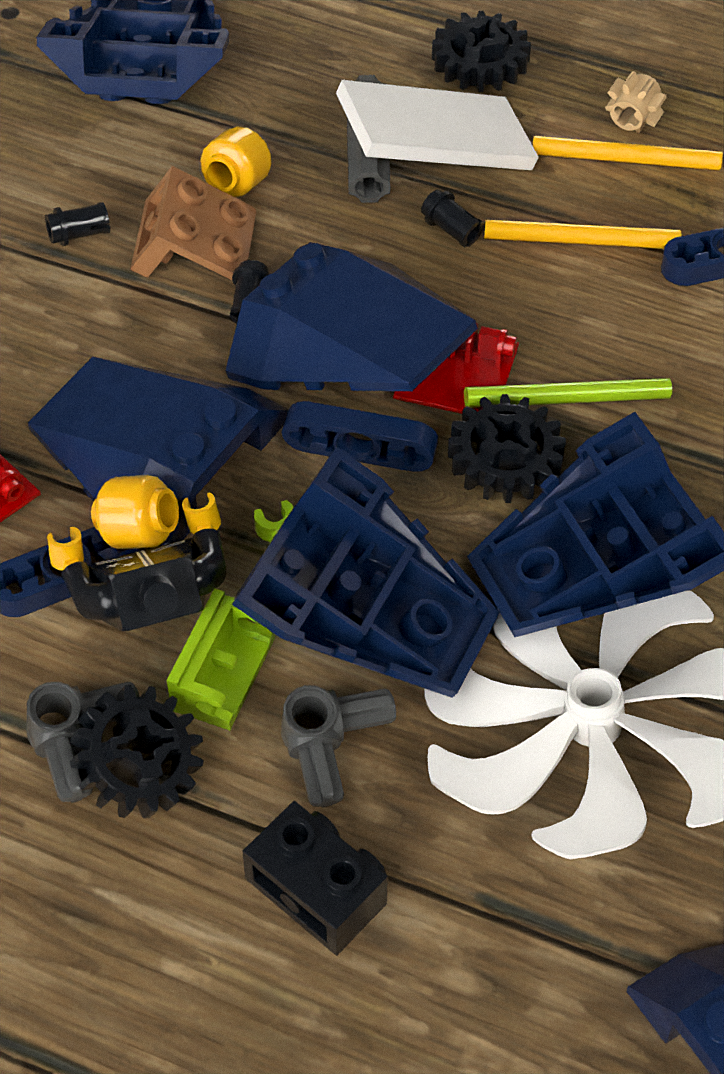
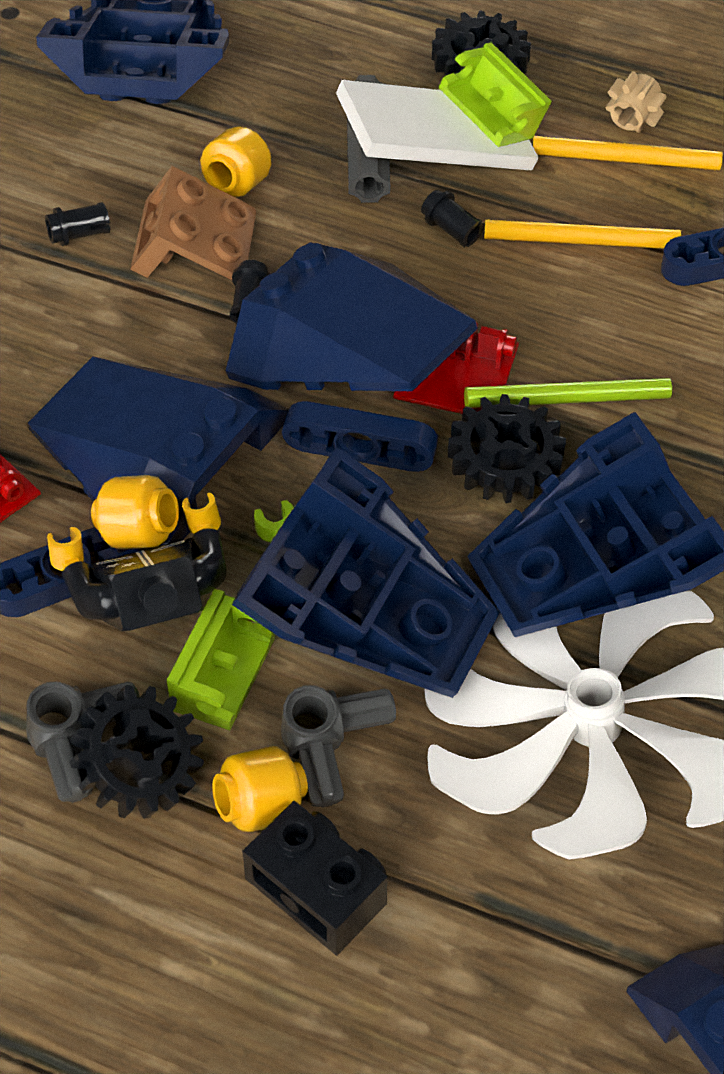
none -> yellow head [212,746,308,832]
none -> lime hinge [438,42,552,147]

